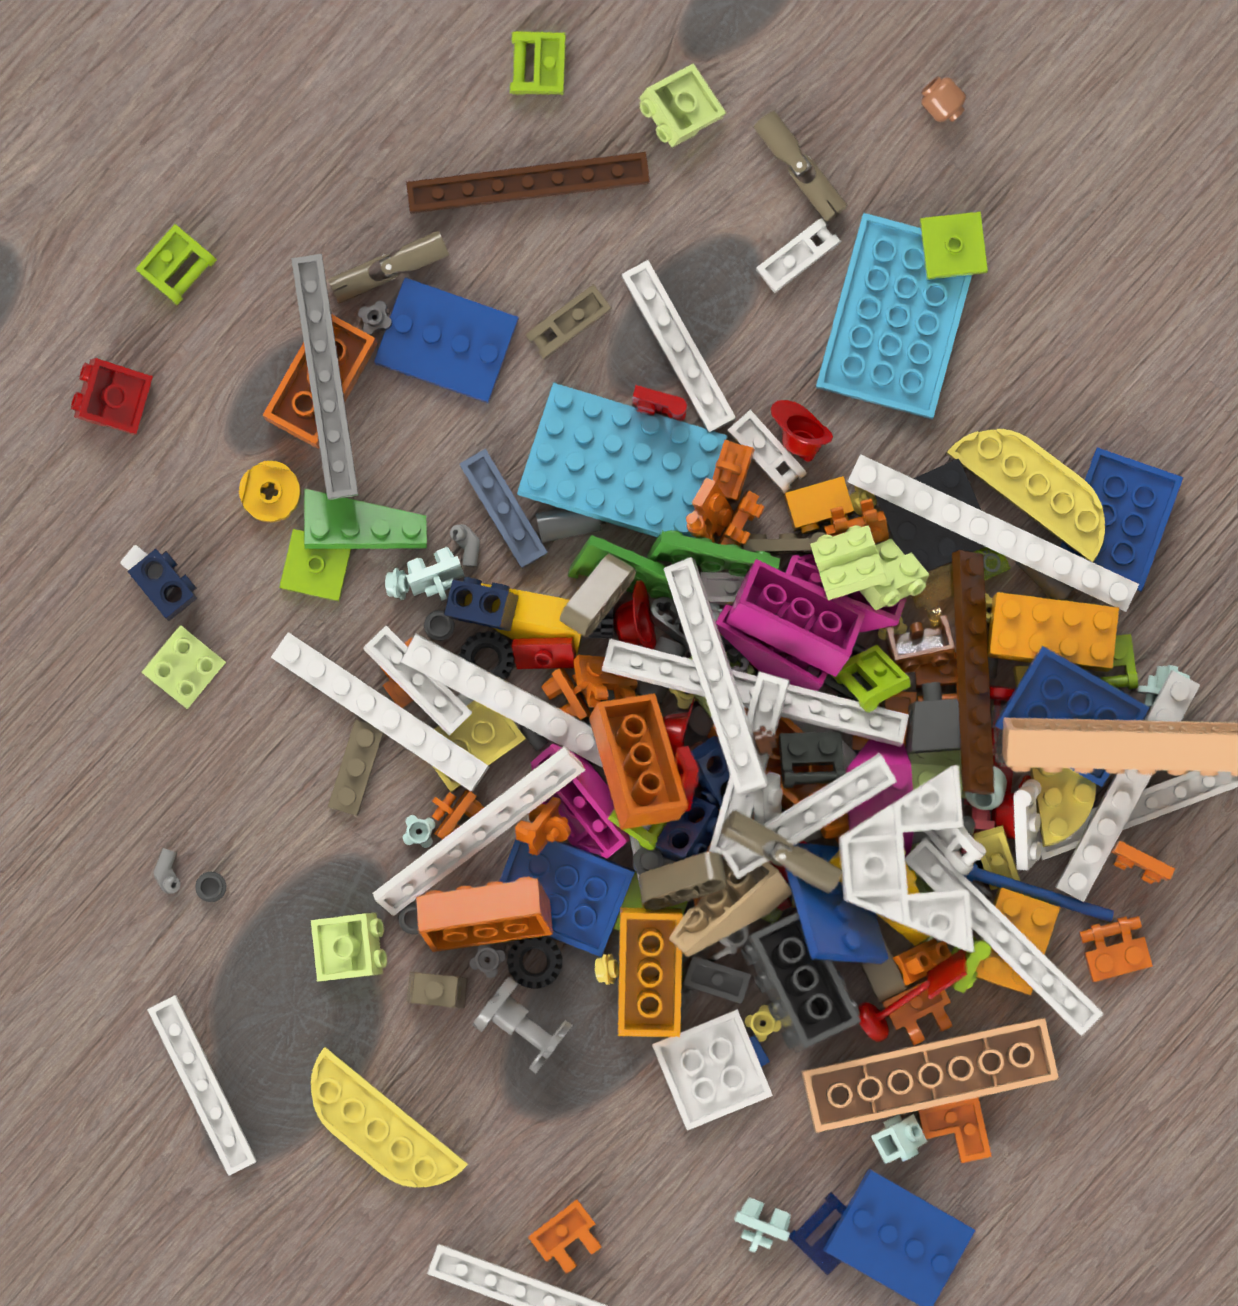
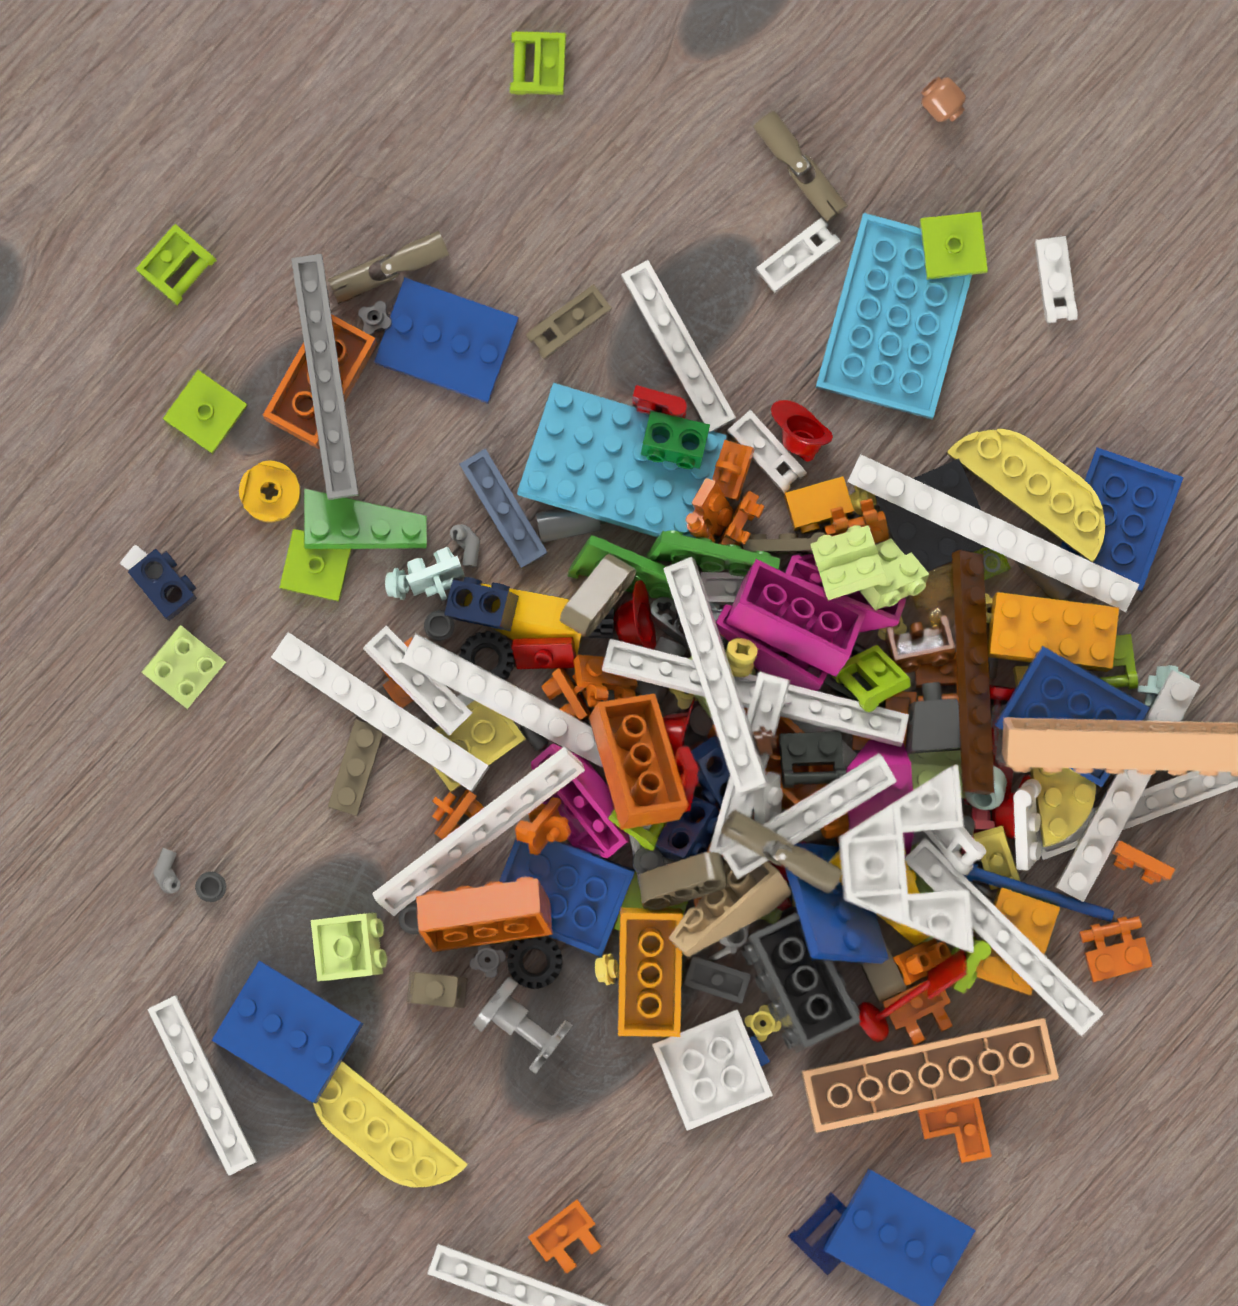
red plate [71,358,153,435] -> none
light aqua plate [403,815,436,848] -> none
reddish brown plate [406,152,650,214] -> none
yellowish green plate [639,64,726,148] -> none
light aqua hips [734,1197,791,1253] -> none
light aqua brick [871,1114,927,1164] -> none
none -> lime plate [163,370,248,454]
none -> blue plate [212,961,364,1104]
none -> green brick [640,411,710,469]
none -> light yellow wheel [726,638,758,677]
none -> white plate [1035,236,1078,323]

